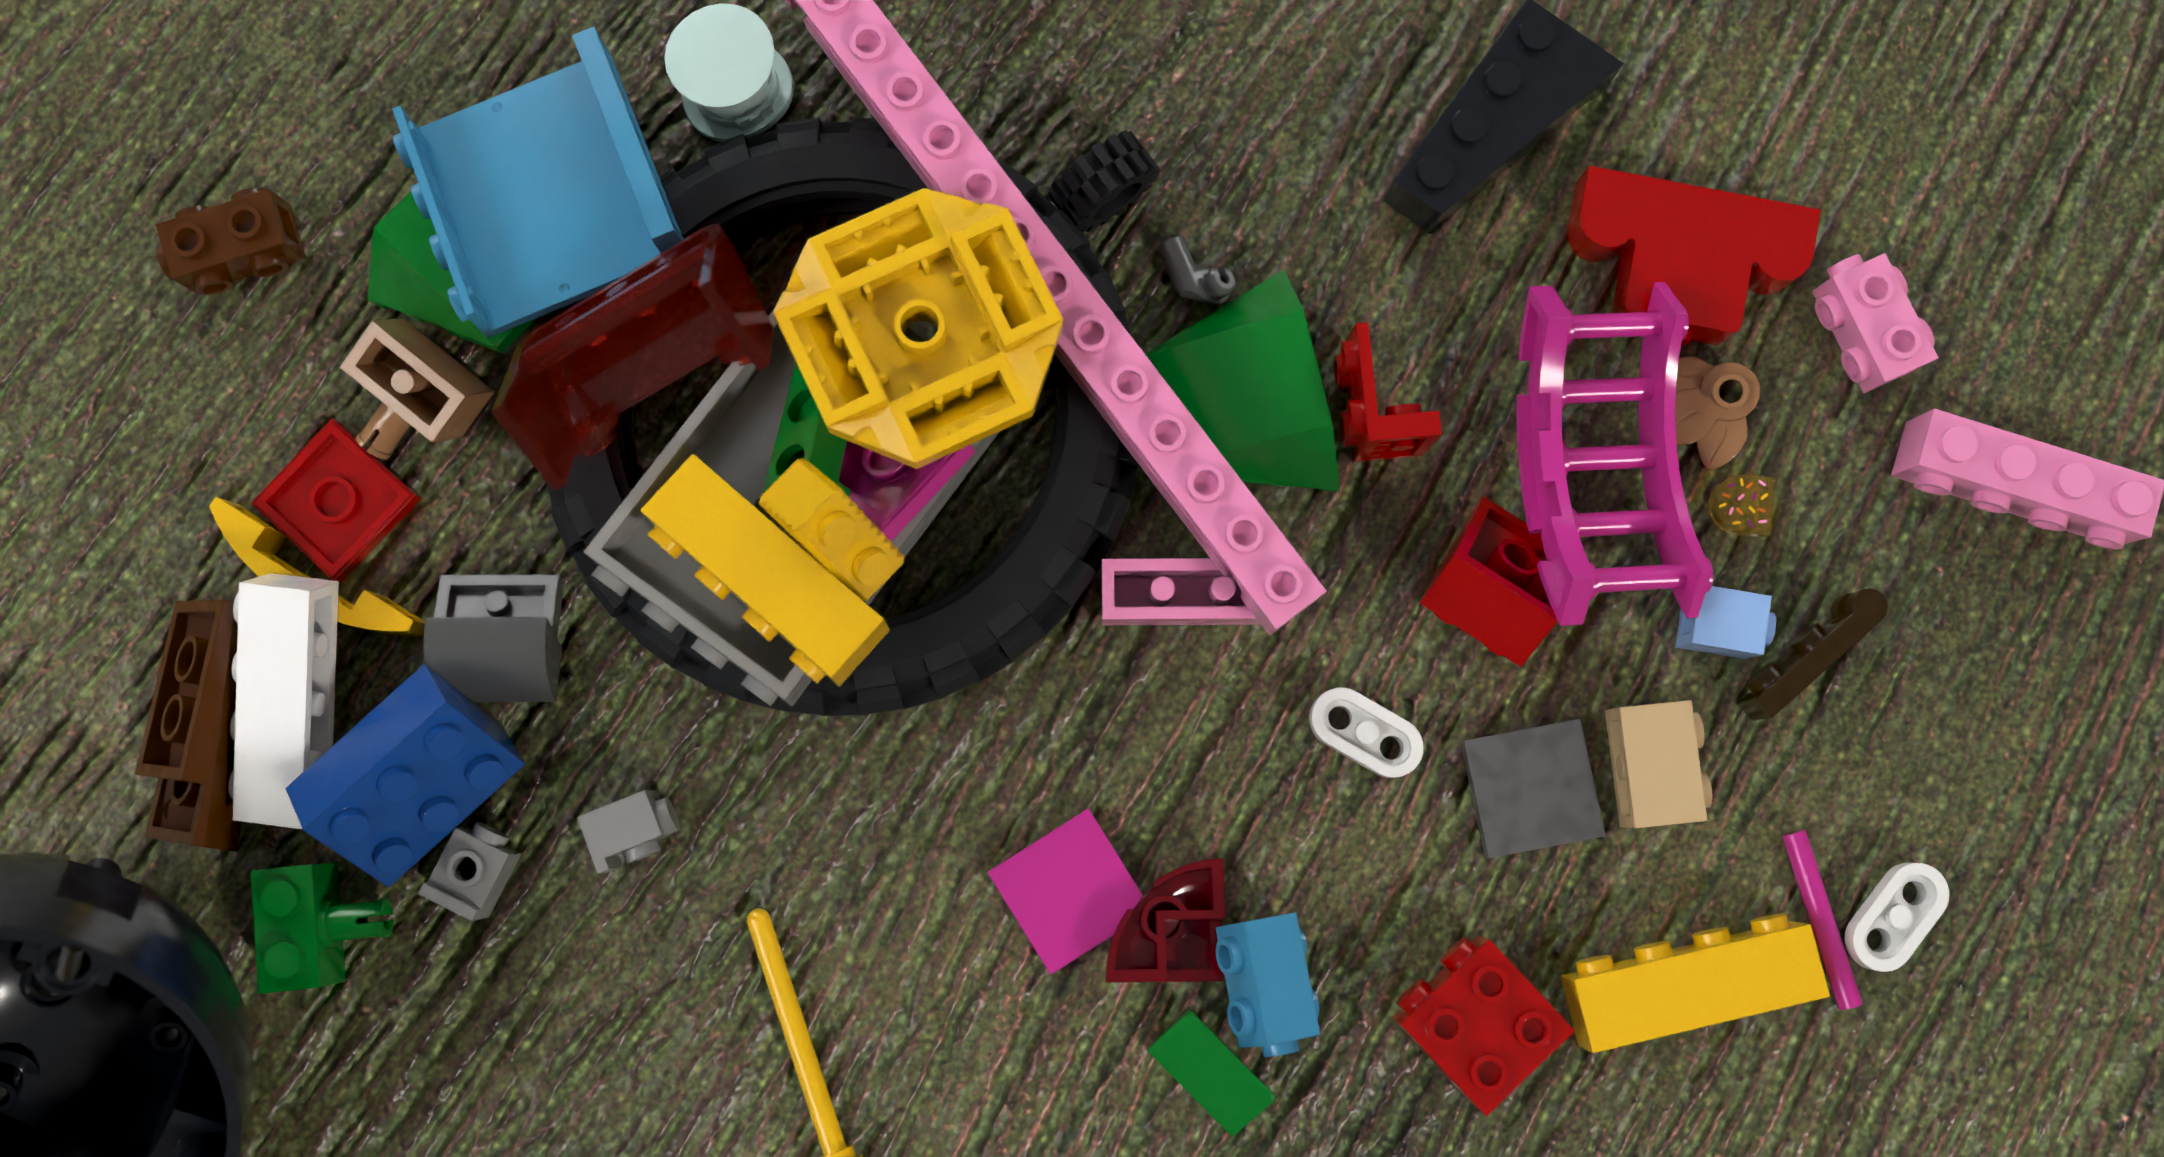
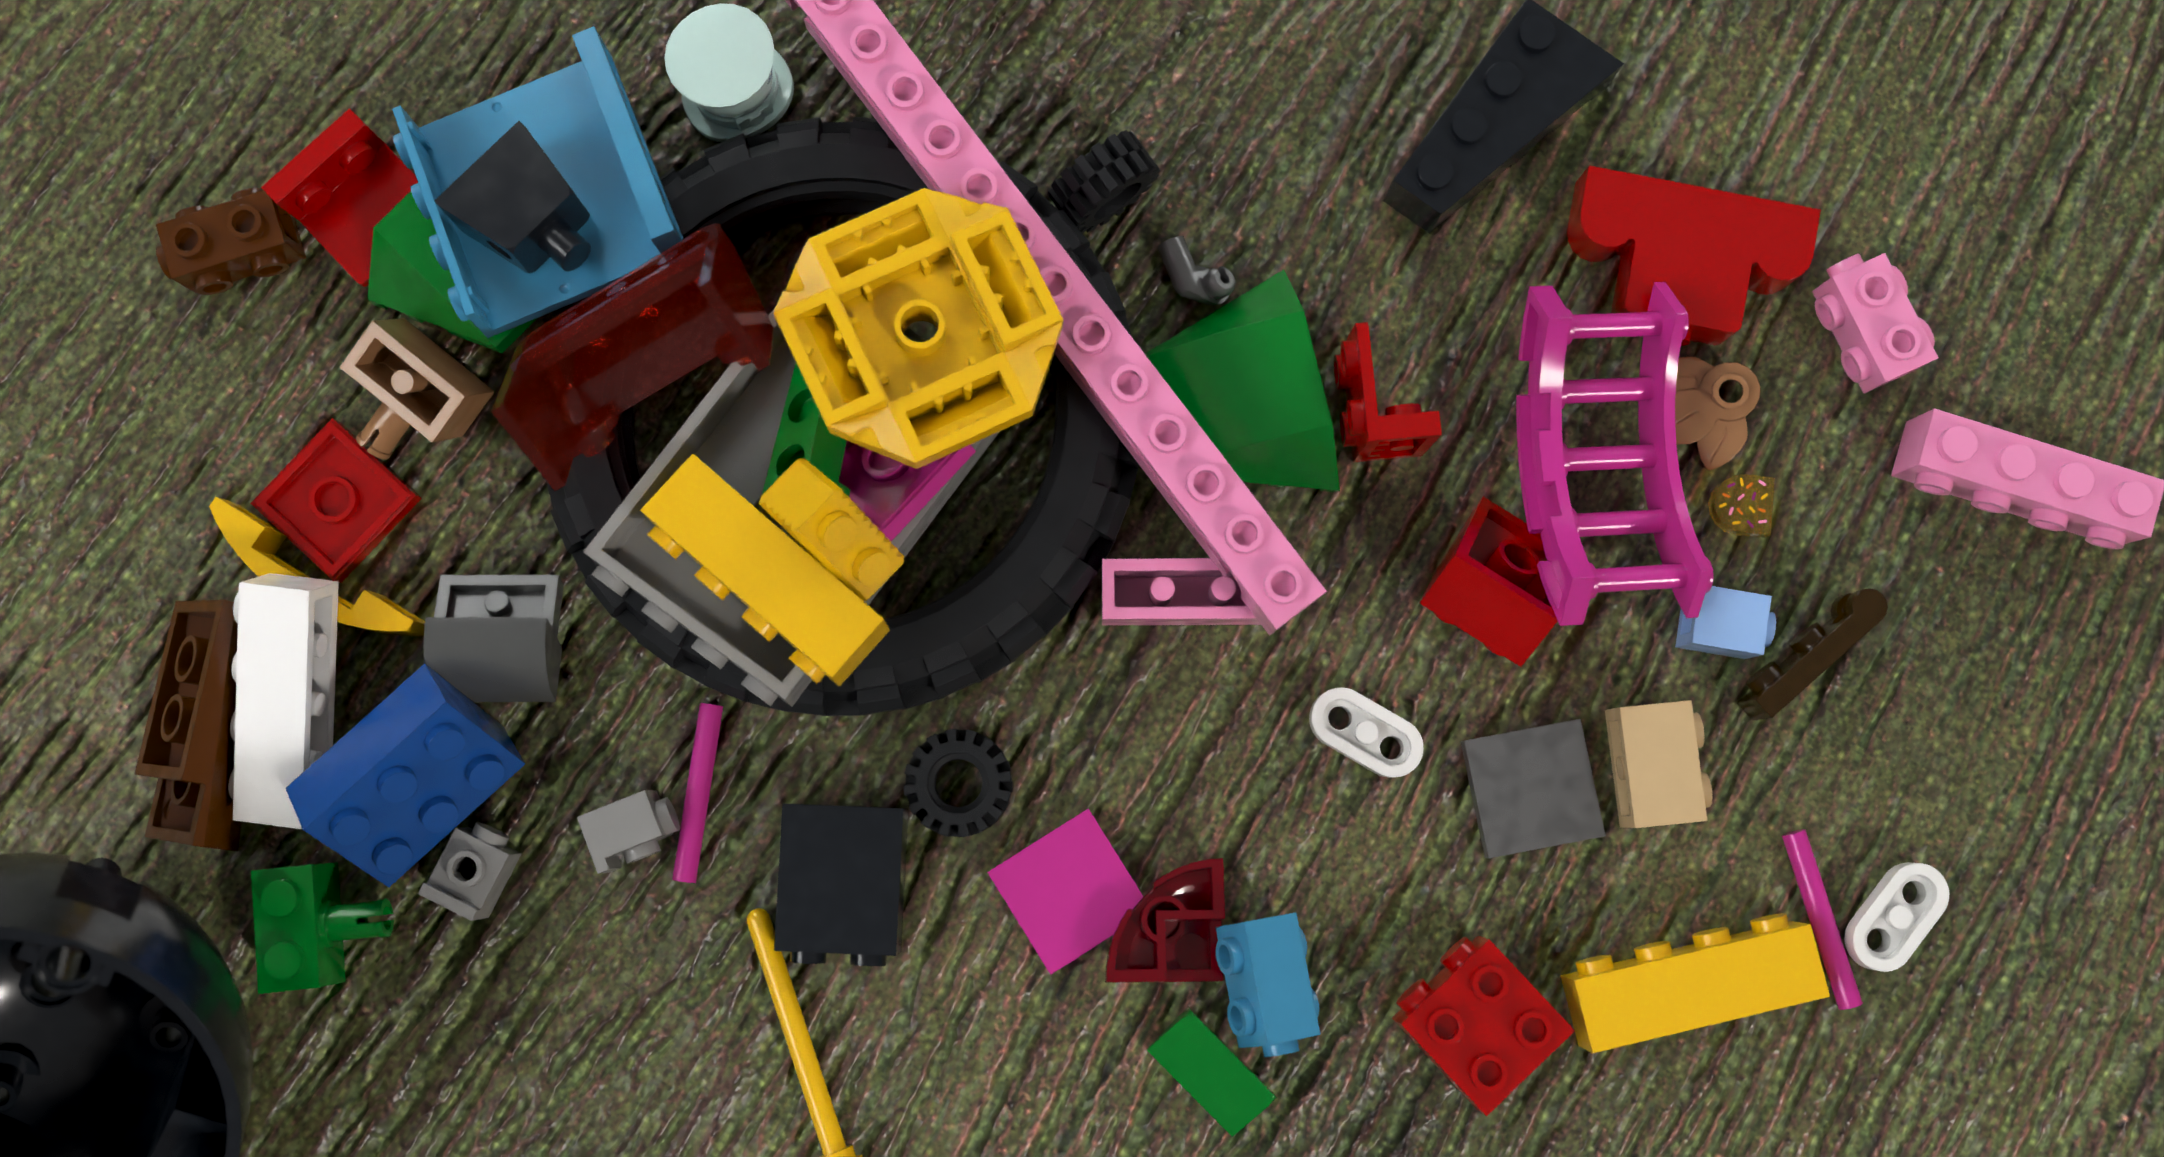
none -> red bracket [261,108,418,287]
none -> black torso [434,121,591,273]
none -> dark pink bar [672,703,723,883]
none -> black brick [774,804,909,966]
none -> black tyre [903,729,1013,837]

